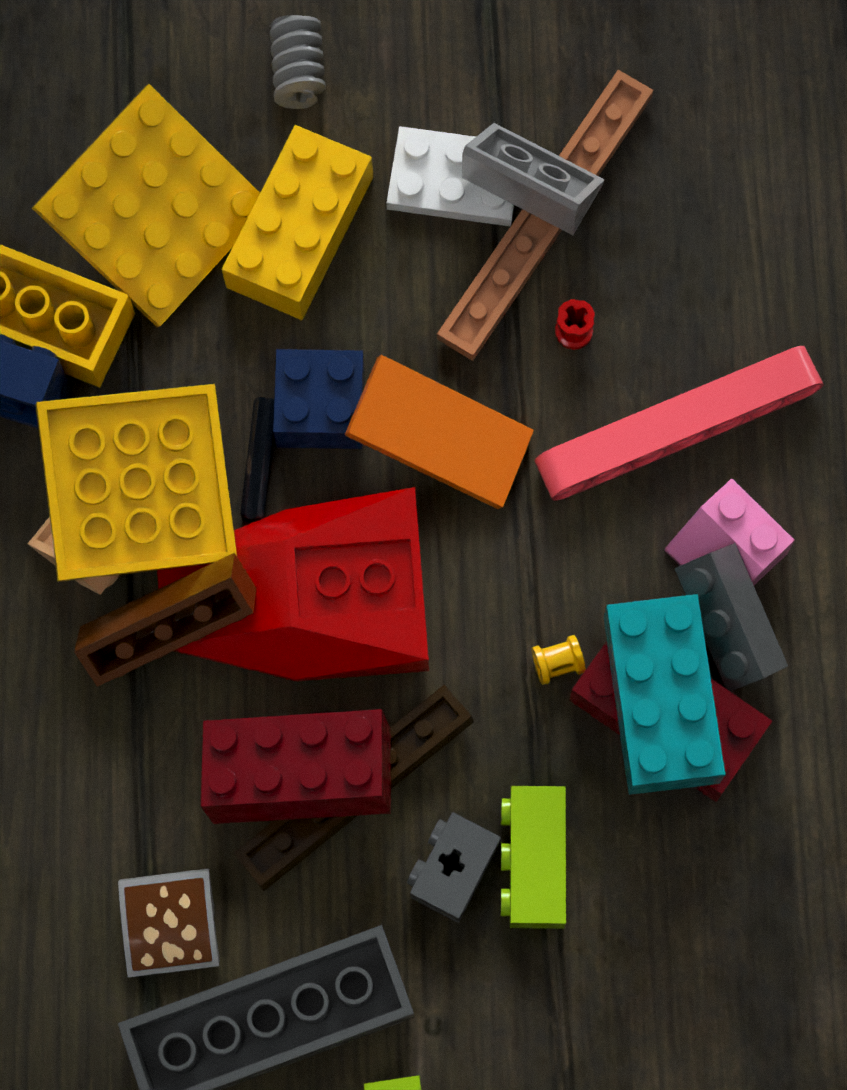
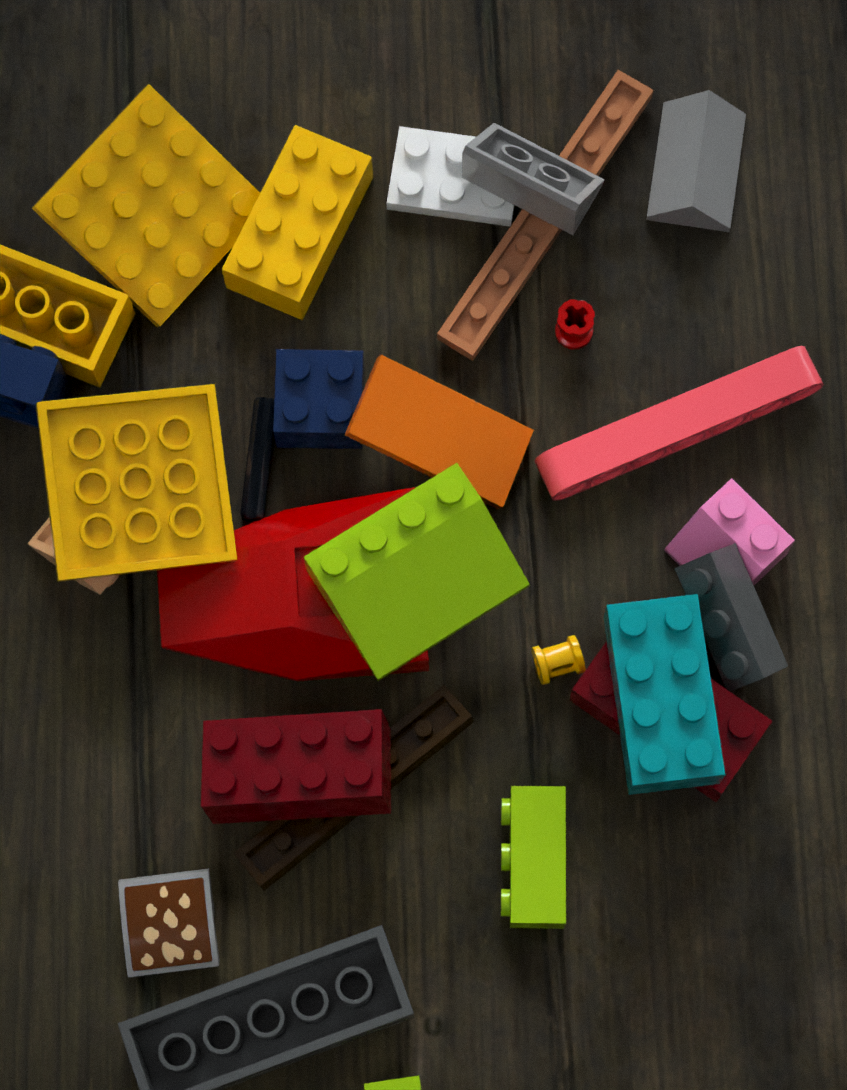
reddish brown brick [74,553,256,687] -> none
light grey piece [270,15,326,109] -> none
dark grey brick [407,812,501,924] -> none
none -> lime slope [304,463,530,681]
none -> light grey slope [646,90,746,232]

